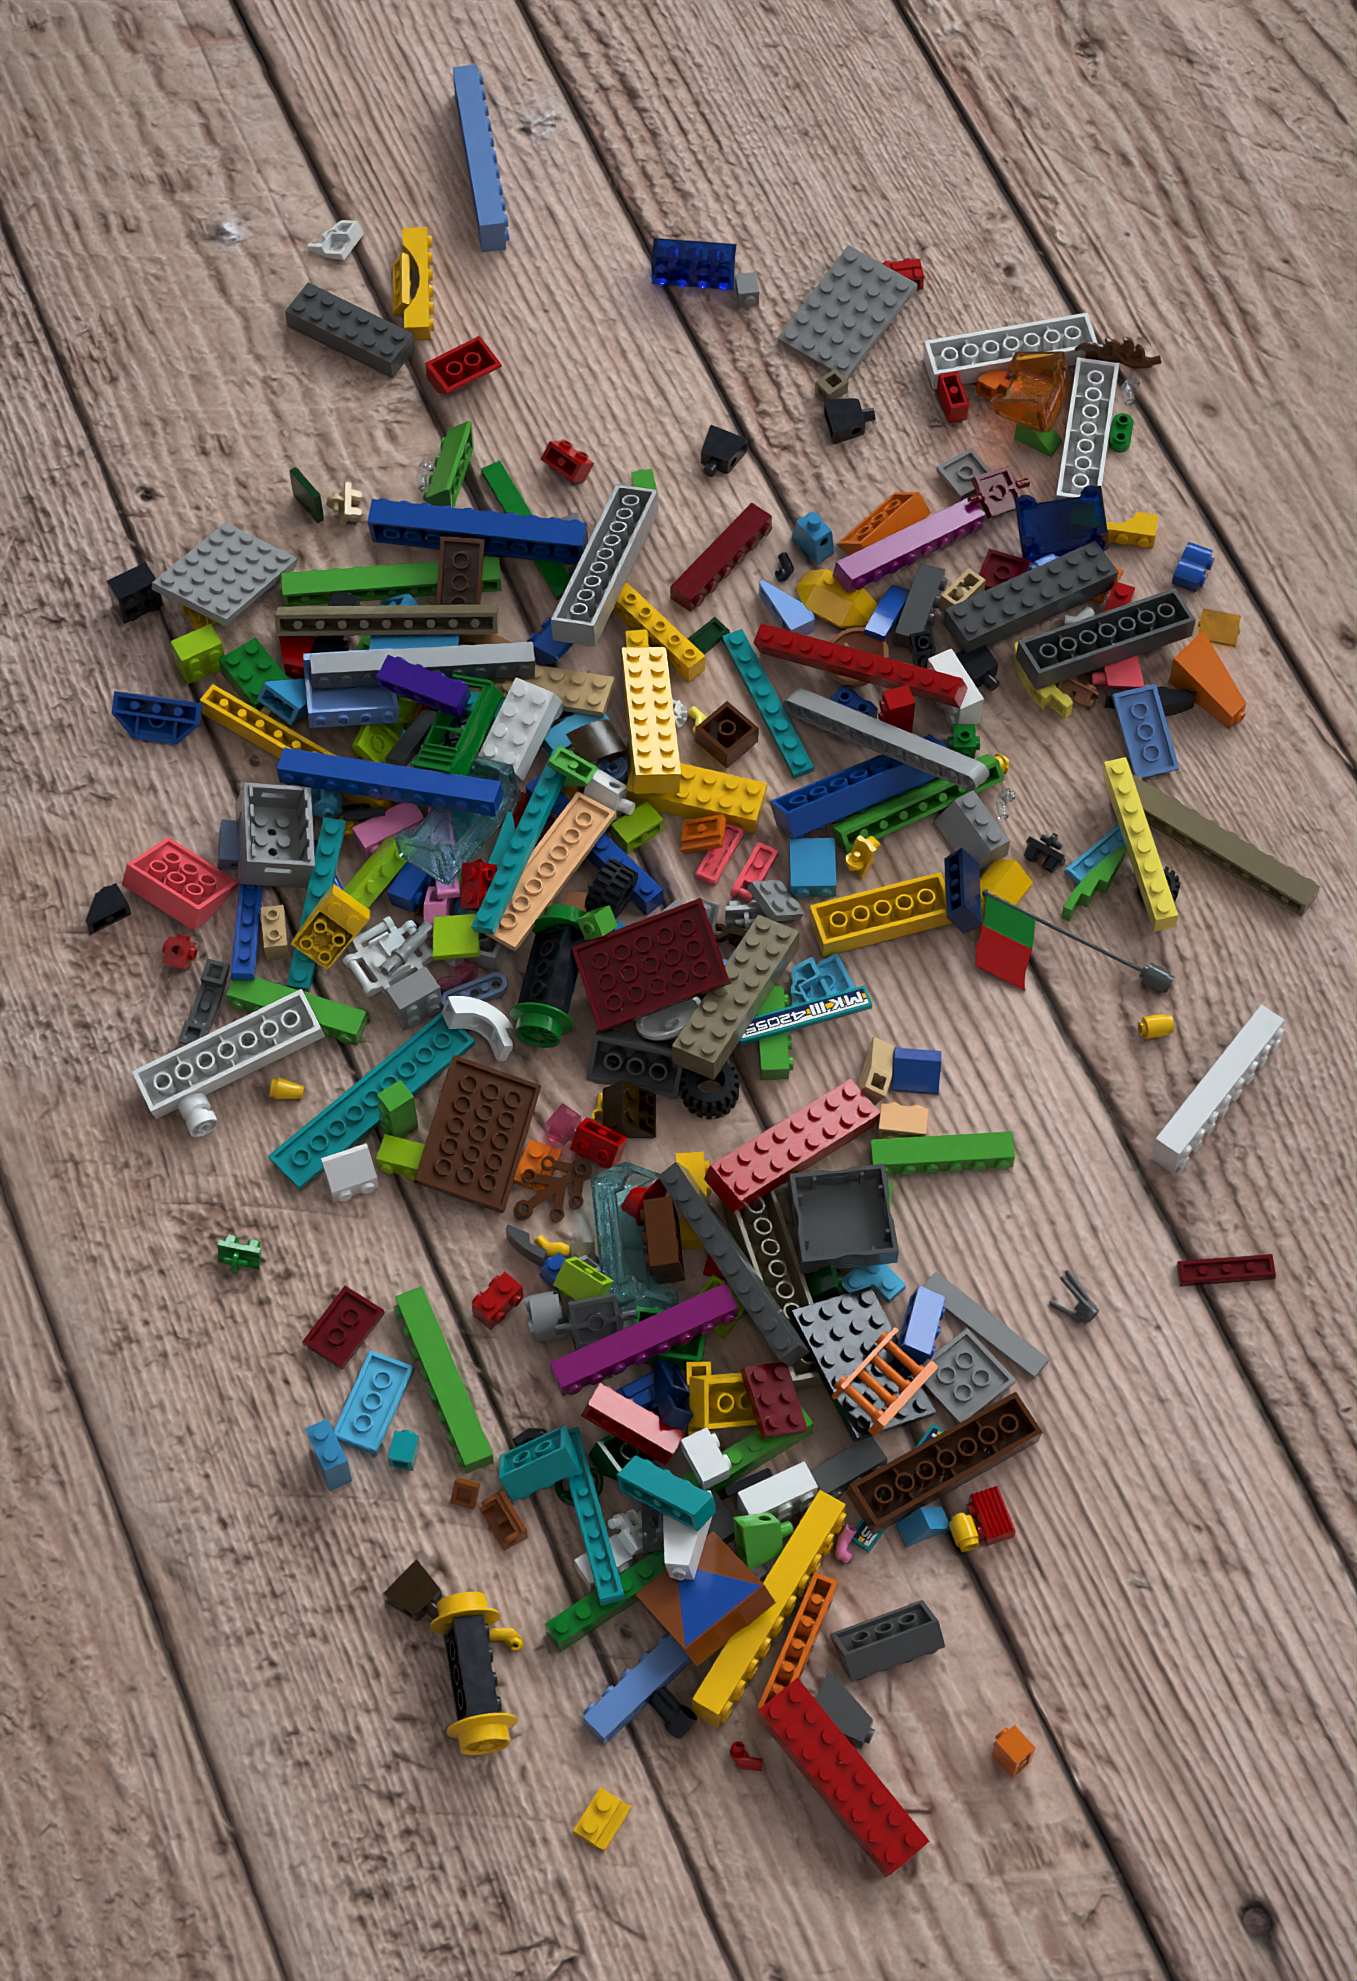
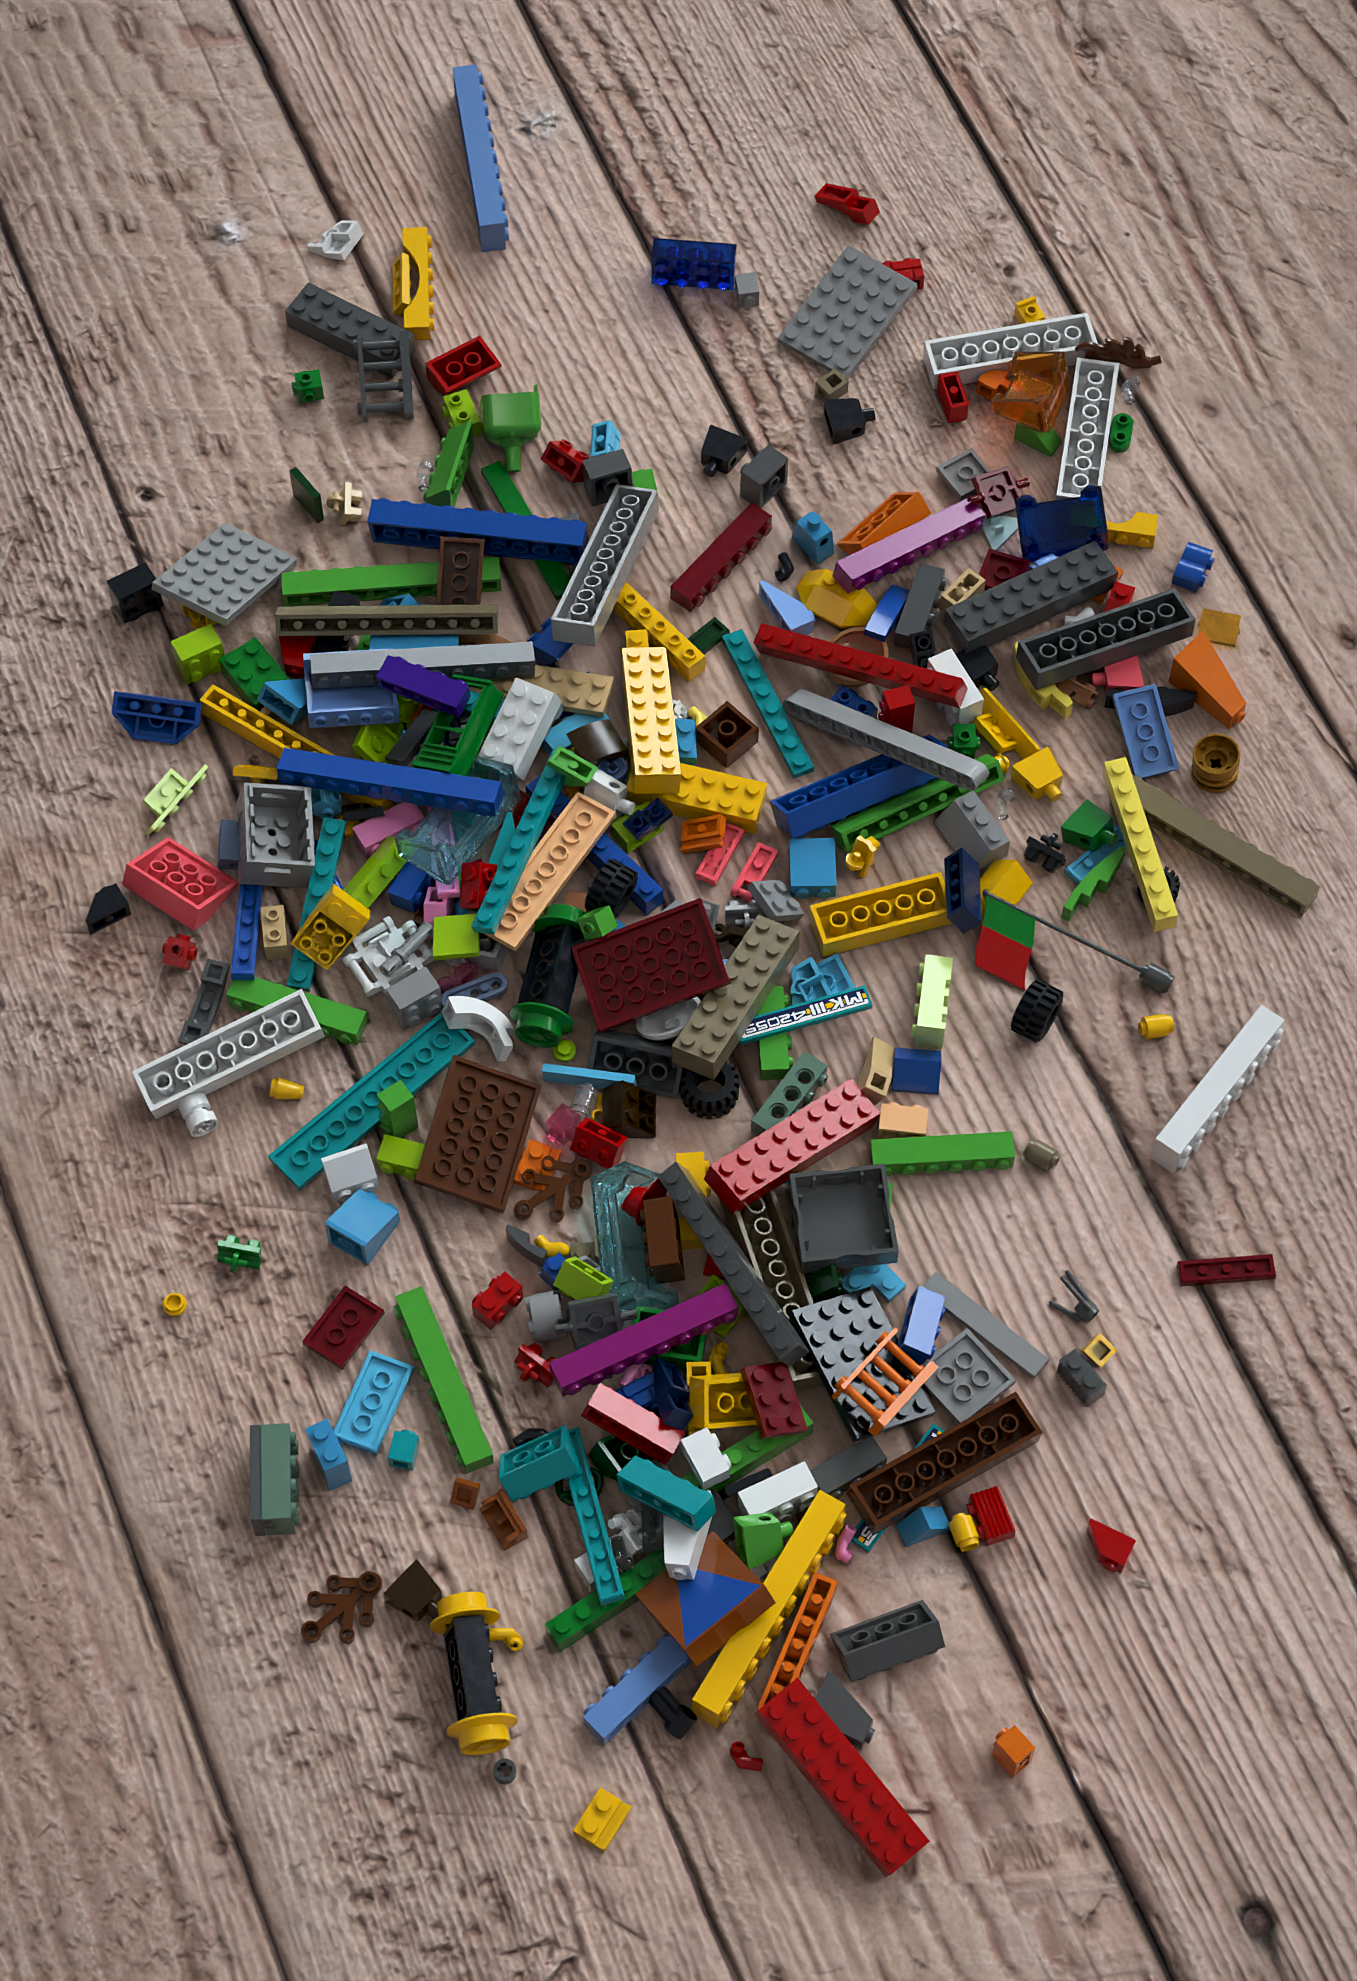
none -> yellowish green bracket [142,764,208,835]
none -> yellow plate [162,1293,187,1316]
none -> yellow tile [233,764,279,793]
none -> sand green piece [250,1423,300,1536]
none -> green brick [291,369,324,403]
none -> reddish brown plant [301,1571,382,1644]
none -> dark azure slope [325,1188,400,1266]
none -> dark grey fence [353,330,414,422]
none -> lime brick [441,389,482,437]
none -> bright green piece [480,384,541,472]
none -> dark grey bush [493,1759,517,1784]
none -> red hips [514,1342,556,1388]
none -> medium azure tile [542,1063,637,1089]
none -> lime plate [553,1039,576,1062]
none -> clear brick [570,1083,599,1119]
none -> dark grey brick [582,449,632,507]
none -> medium azure brick [590,420,621,457]
none -> clear smoke arm [610,1536,634,1572]
none -> bright pink arm [617,1364,652,1388]
none -> clear blue slope [622,797,673,840]
none -> dark azure brick [675,719,697,766]
none -> yellow arm [708,1342,729,1374]
none -> dark grey brick [740,444,788,508]
none -> sand green brick [751,1051,828,1135]
none -> red slope [814,183,880,225]
none -> yellowish green wedge [911,954,953,1050]
none -> yellow bracket [972,688,1040,759]
none -> light aqua piece [982,513,1024,551]
none -> yellow torso [1011,746,1063,802]
none -> black tyre [1011,979,1063,1043]
none -> yellow brick [1014,296,1045,324]
none -> dark tan brick [1023,1139,1060,1171]
none -> dark grey brick [1057,1349,1107,1407]
none -> green torso [1061,799,1119,852]
none -> yellow brick [1080,1333,1118,1368]
none -> red slope [1086,1518,1136,1573]
none -> pearl gold wheel [1191,733,1241,793]

